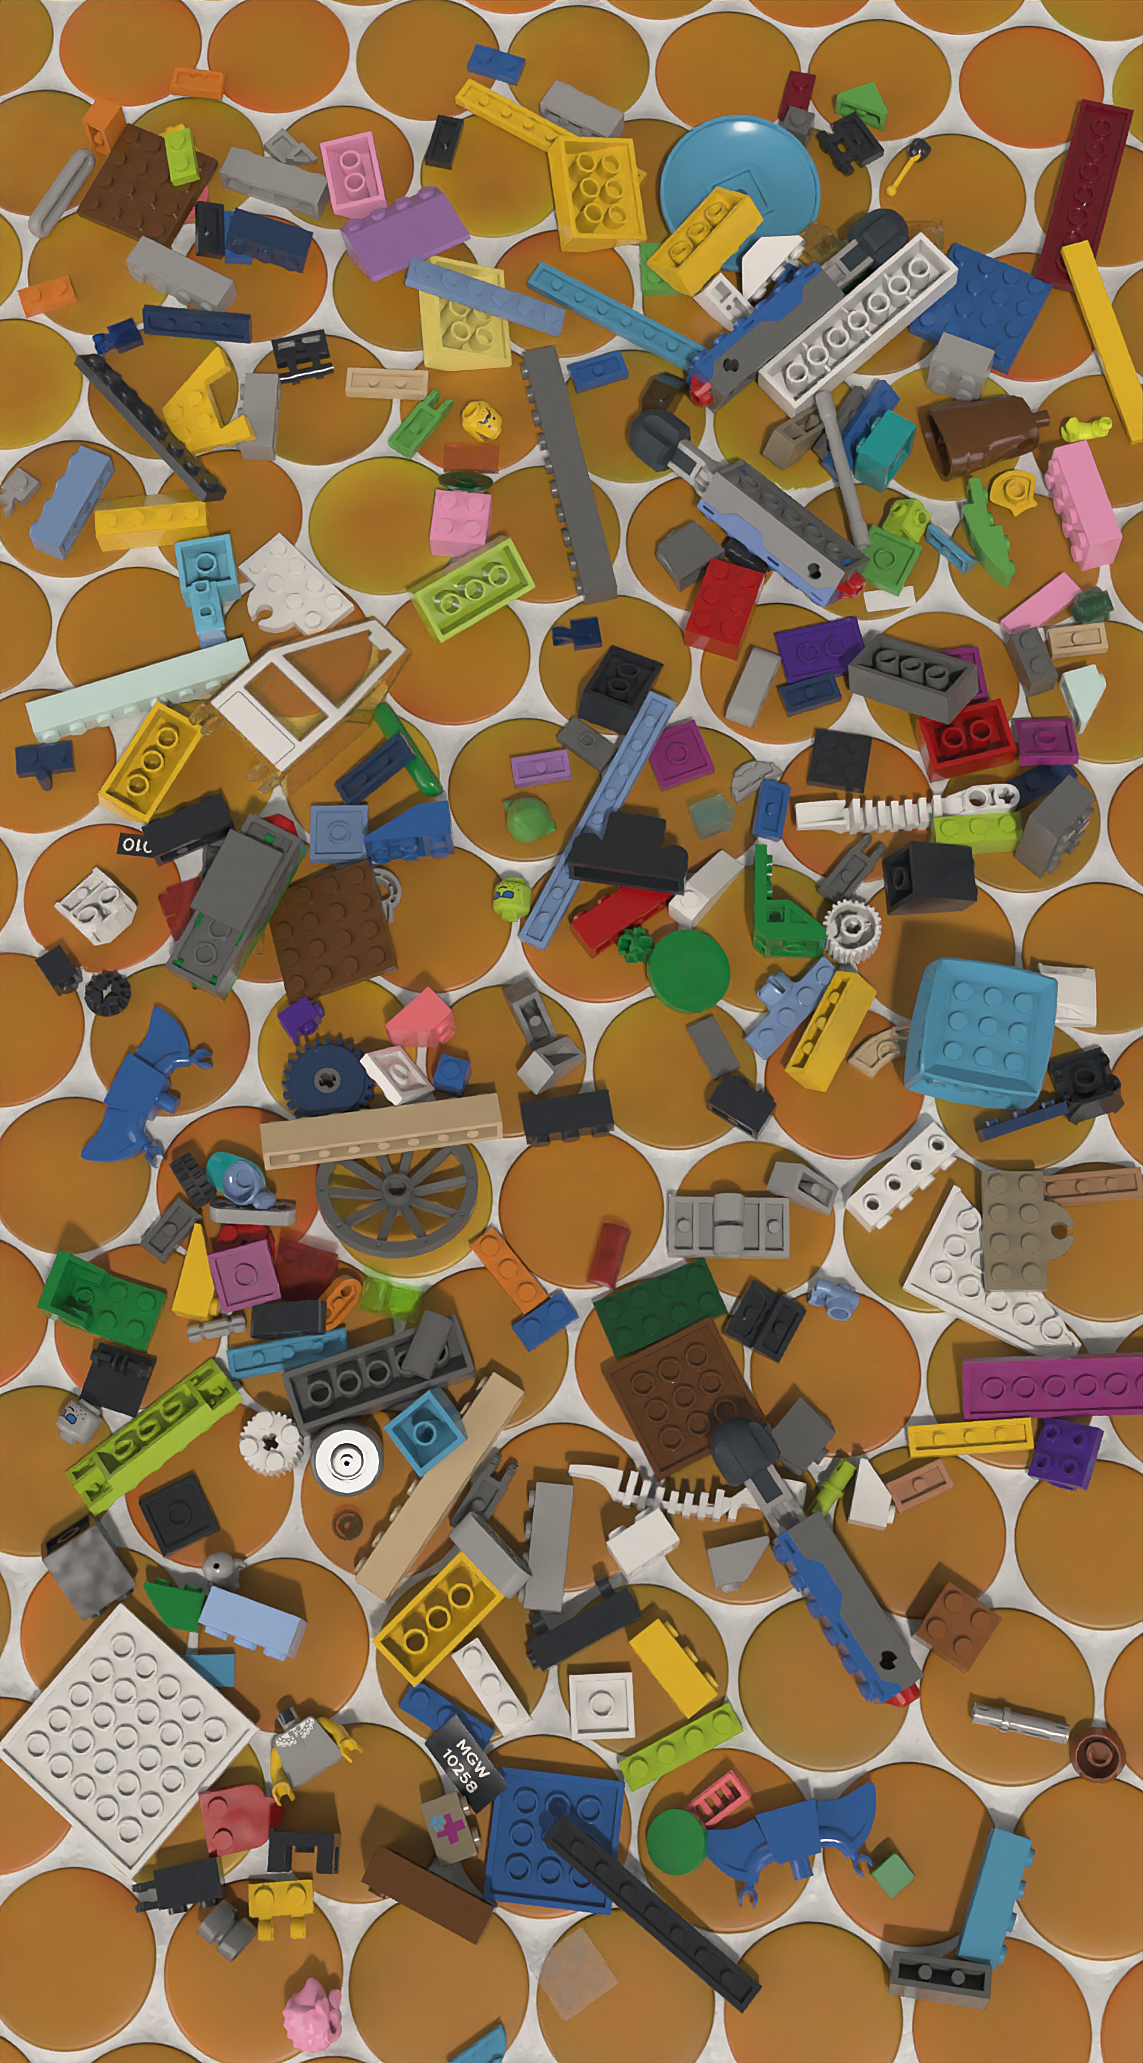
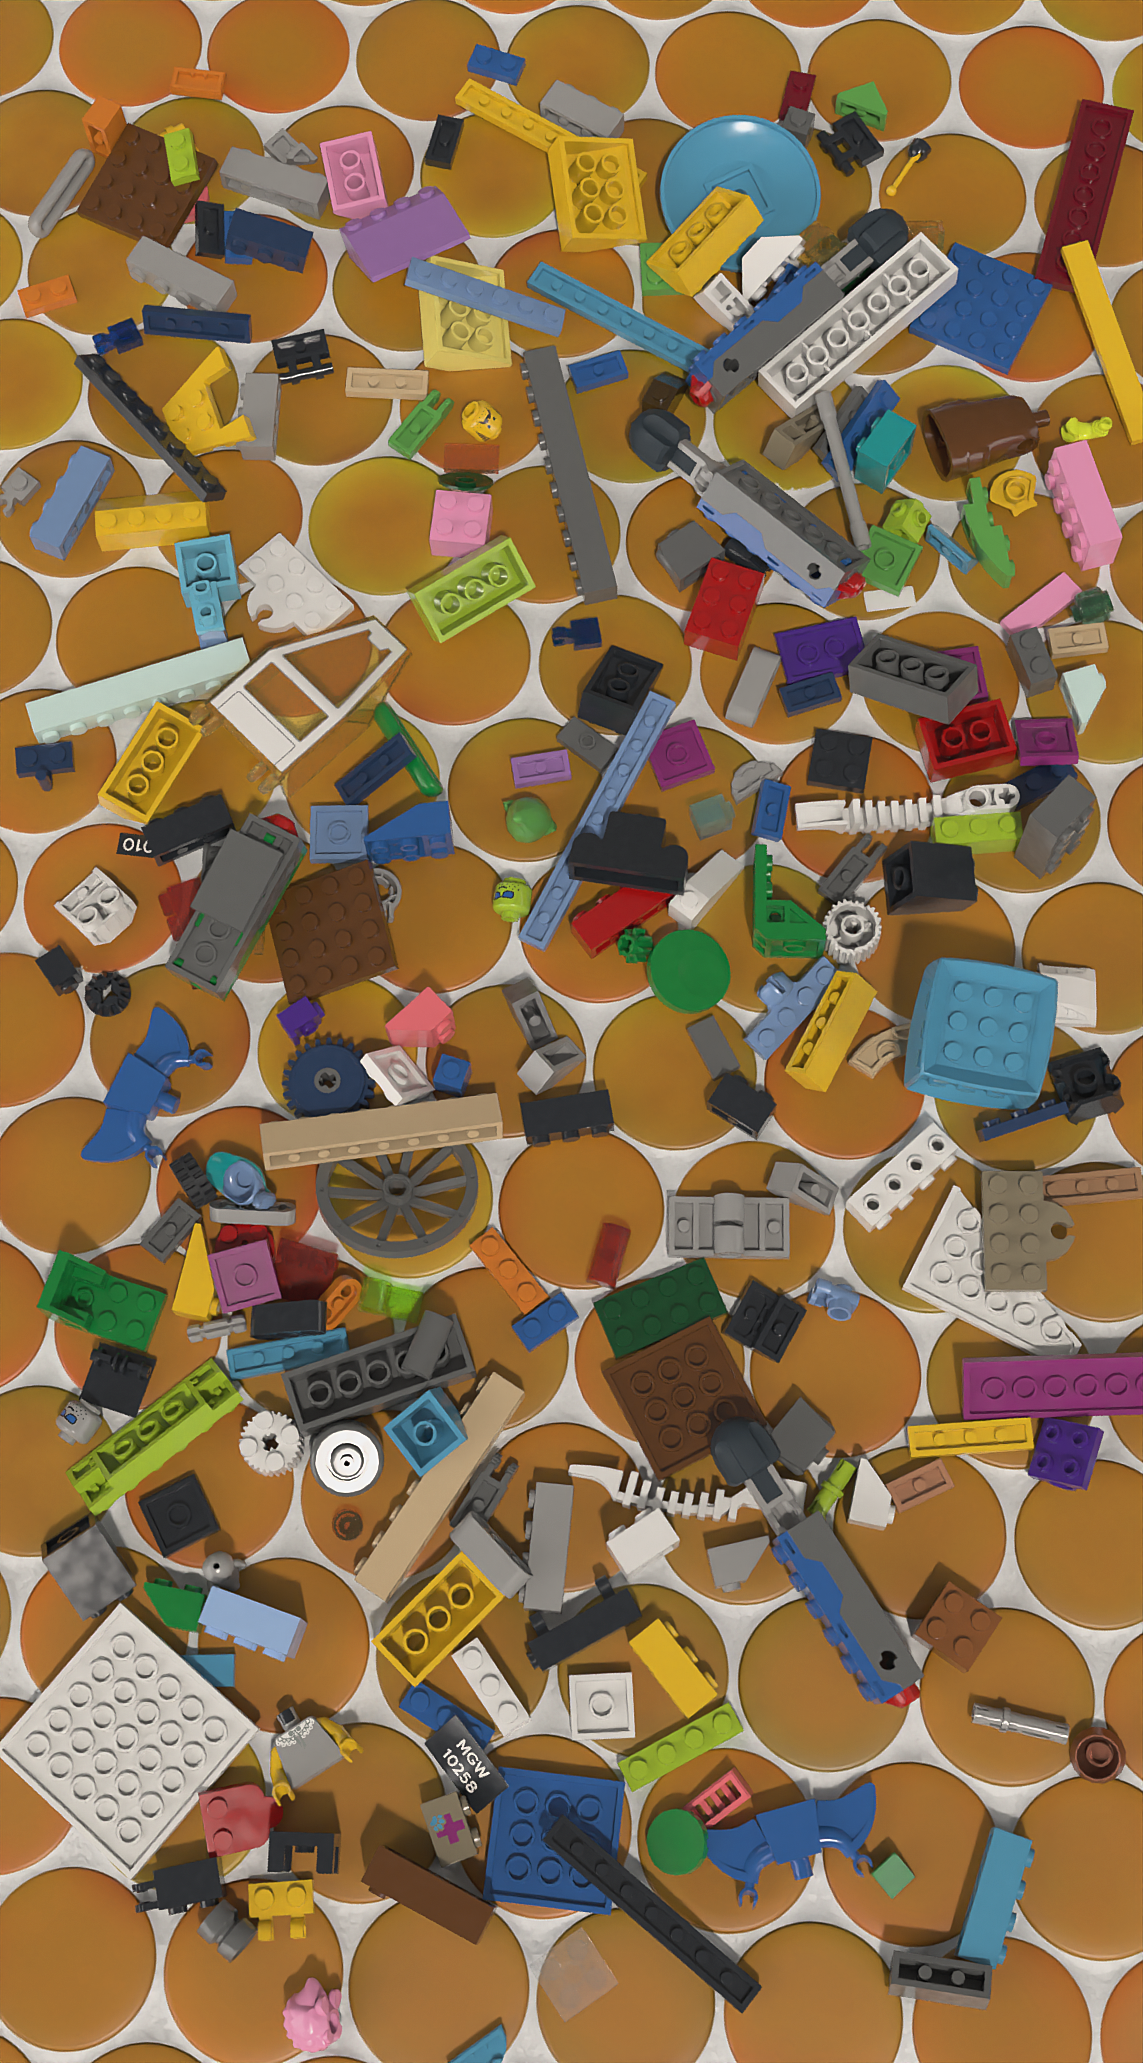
light grey brick [926,332,995,402] -> none

